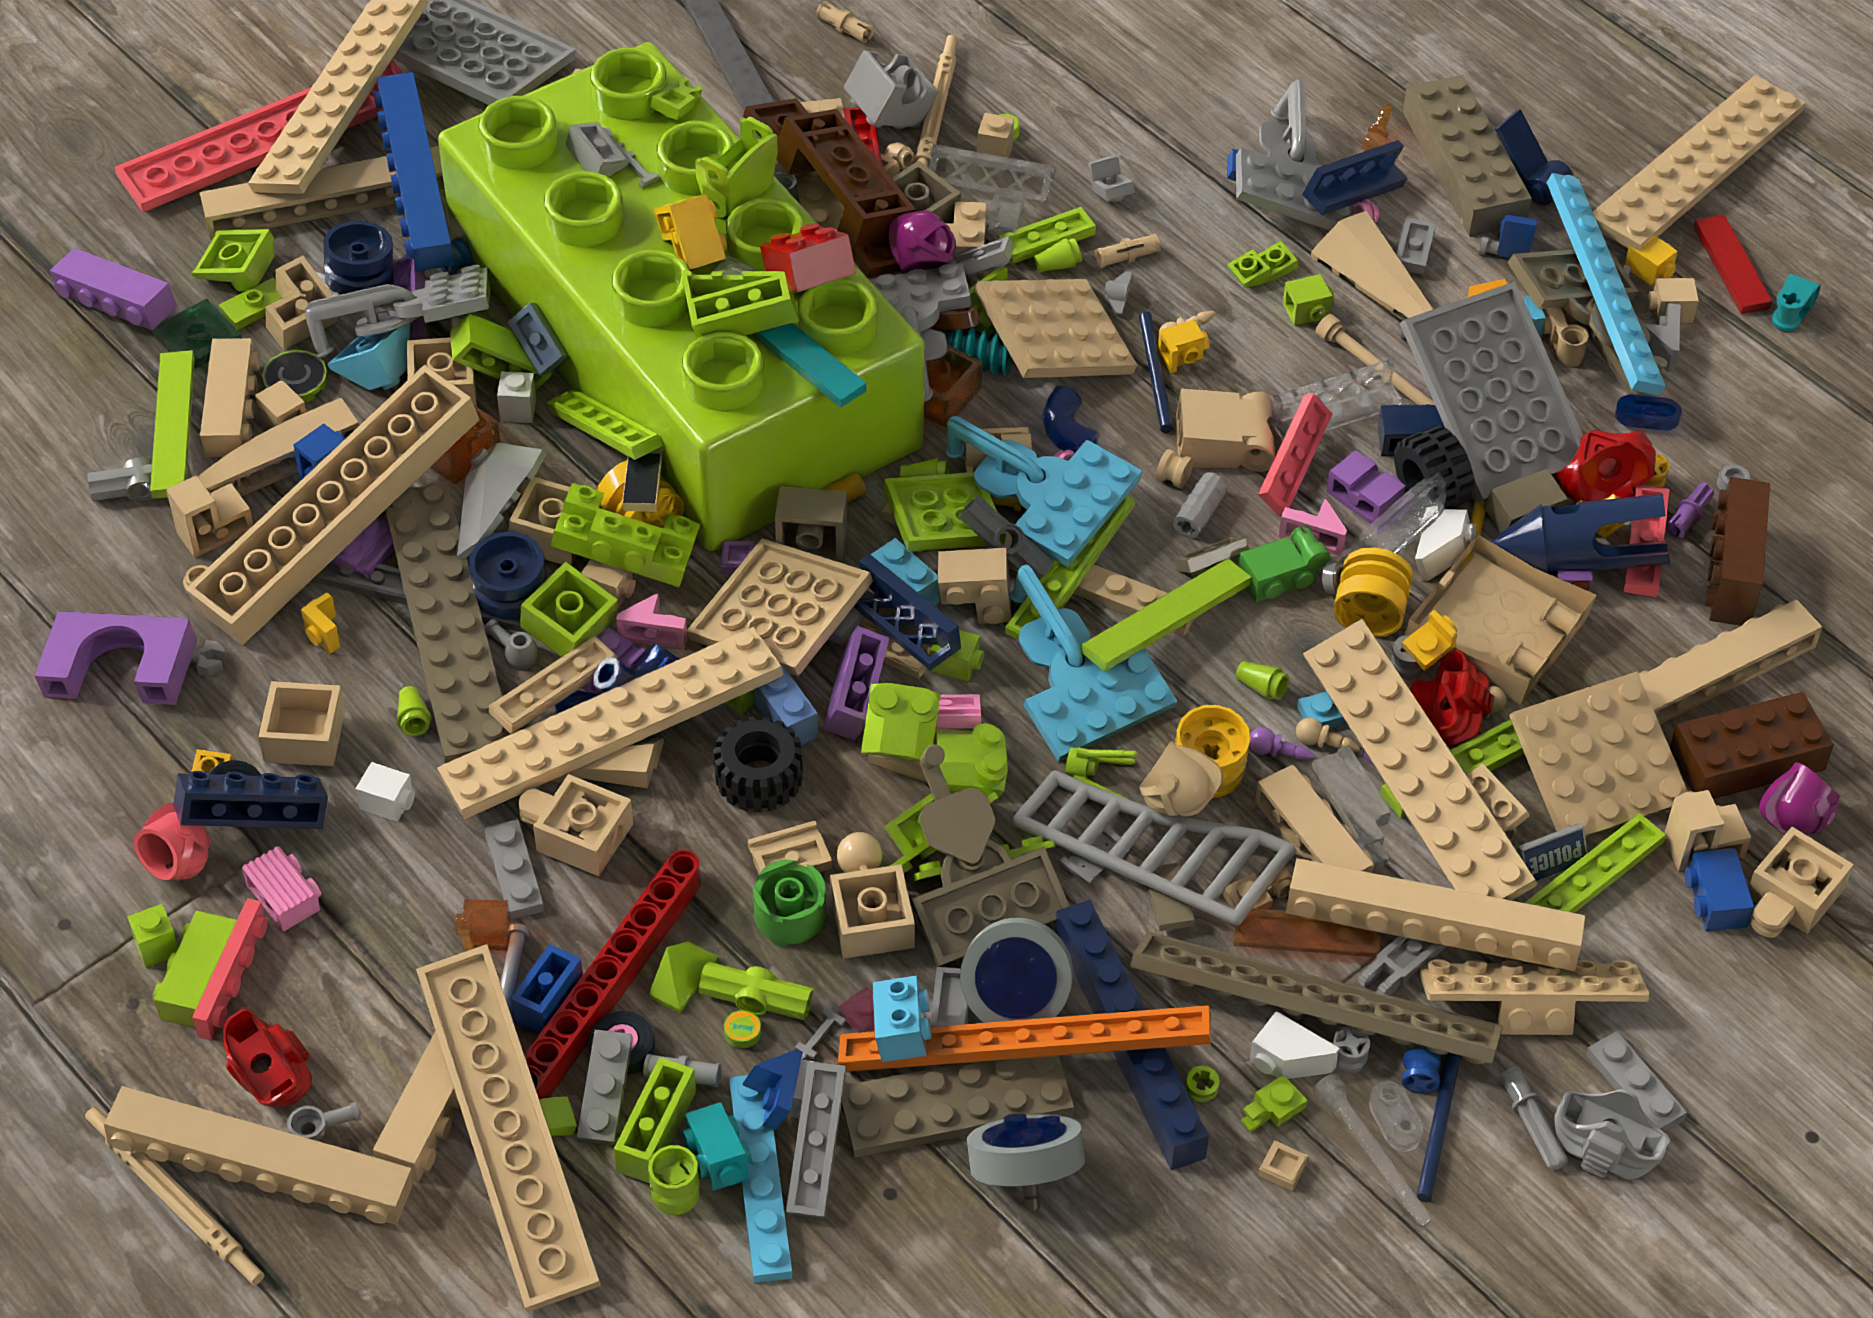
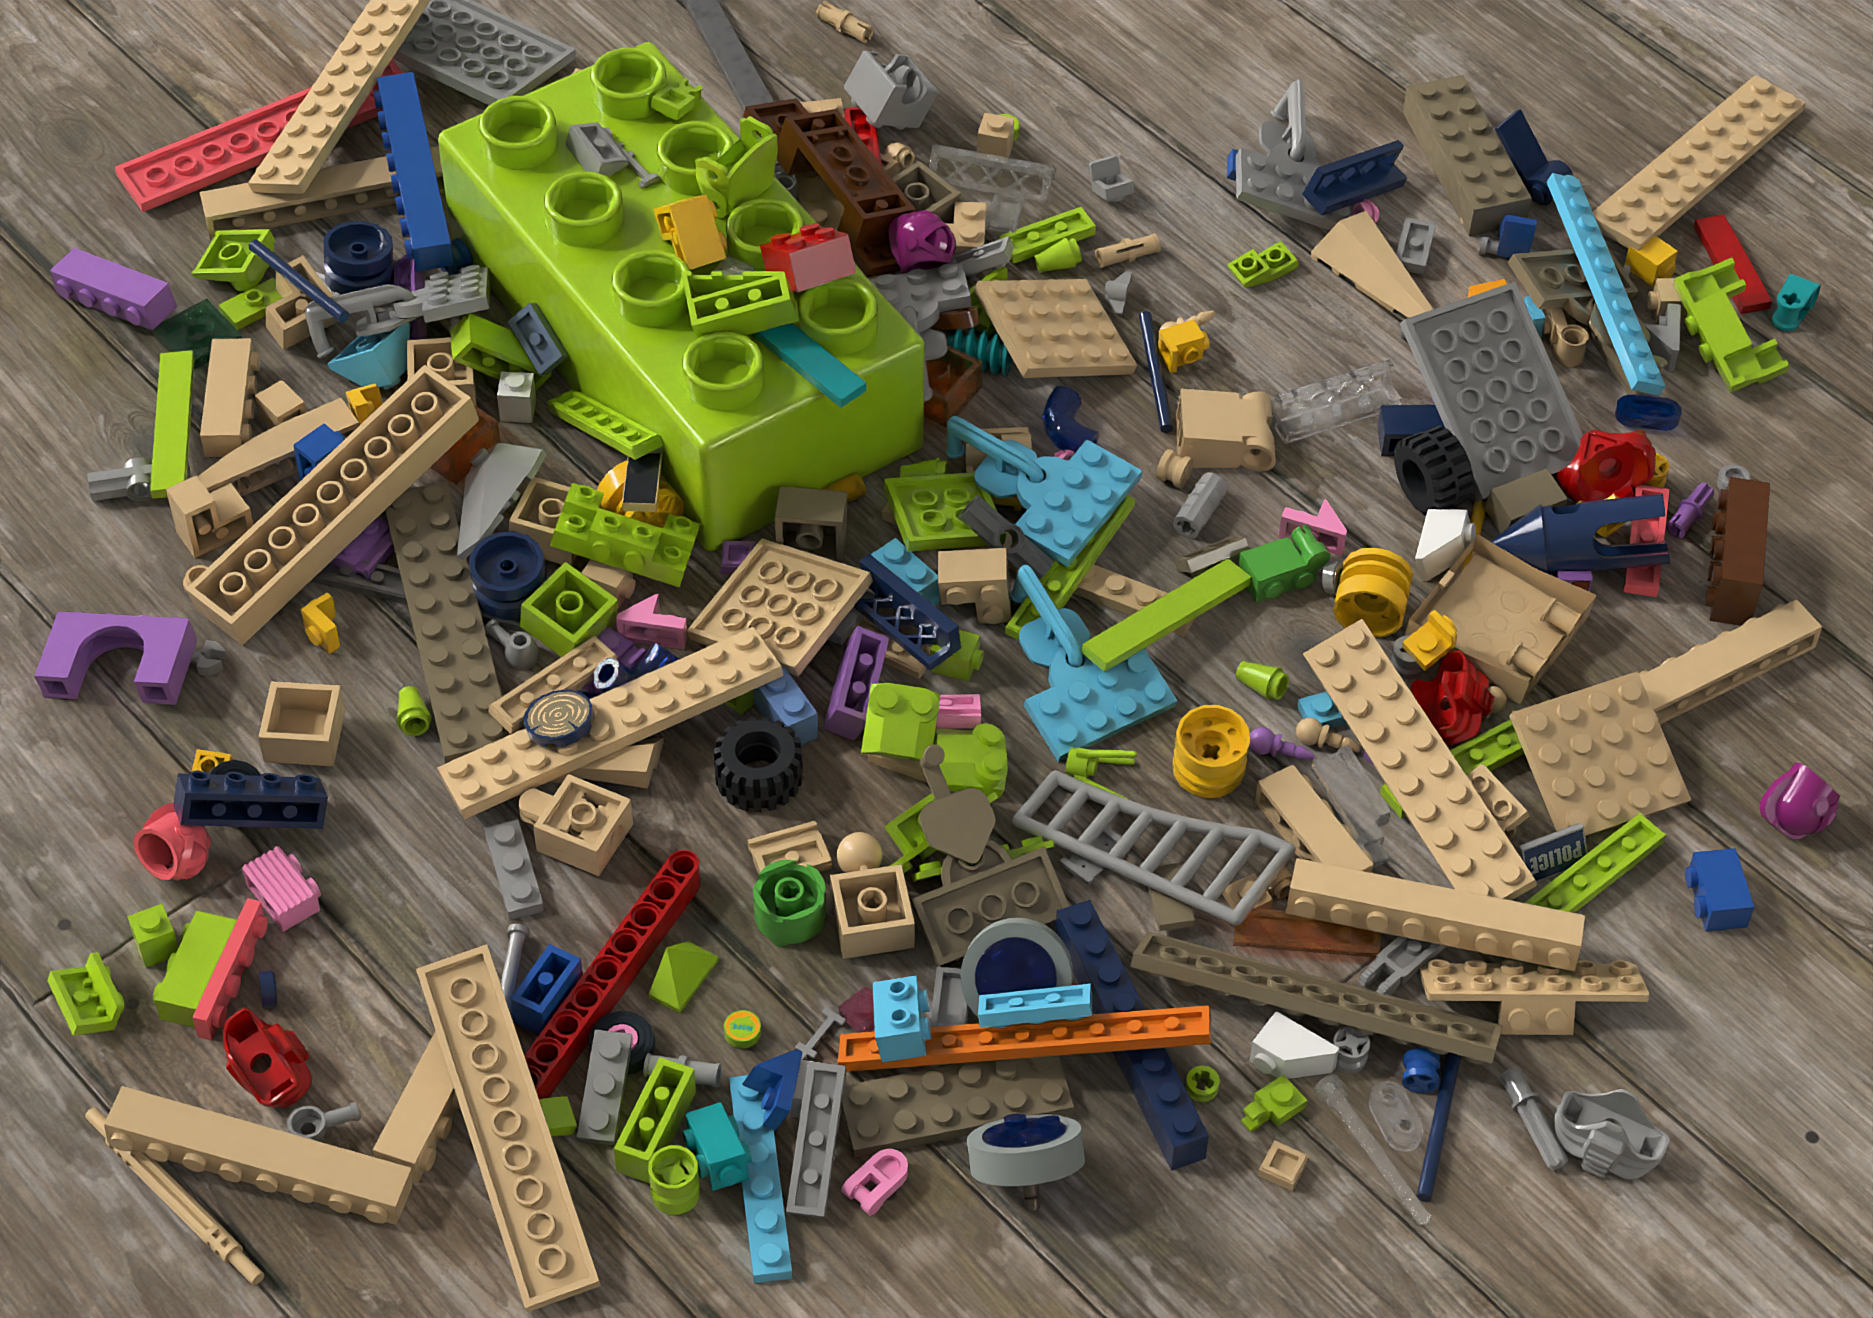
black tile [262,350,328,403] -> none
white brick [355,762,415,822] -> none
clear orange brick [455,899,511,951] -> none
lime piece [699,962,814,1020] -> none
tan axle [914,35,958,168] -> none
tan helmet [1139,741,1223,816] -> none
coral plate [1258,393,1333,515] -> none
lime brick [1283,274,1334,326] -> none
tan piece [1315,314,1435,405] -> none
medium lavender brick [1327,450,1406,528] -> none
clear brick [1337,473,1446,563] -> none
clear orange bar [1362,103,1391,151] -> none
light grey plate [1586,1031,1687,1132] -> none
tan brick [1664,790,1751,872] -> none
reddish brown brick [1669,692,1834,799] -> none
tan brick [1748,827,1854,938] -> none
none -> lime bracket [47,952,124,1036]
none -> dark blue axle [249,239,349,323]
none -> dark blue tile [259,970,277,1008]
none -> yellow bracket [346,384,383,426]
none -> tile [524,689,595,747]
none -> bright pink plate [841,1149,908,1216]
none -> medium azure plate [978,984,1092,1028]
none -> lime bracket [1673,257,1789,393]

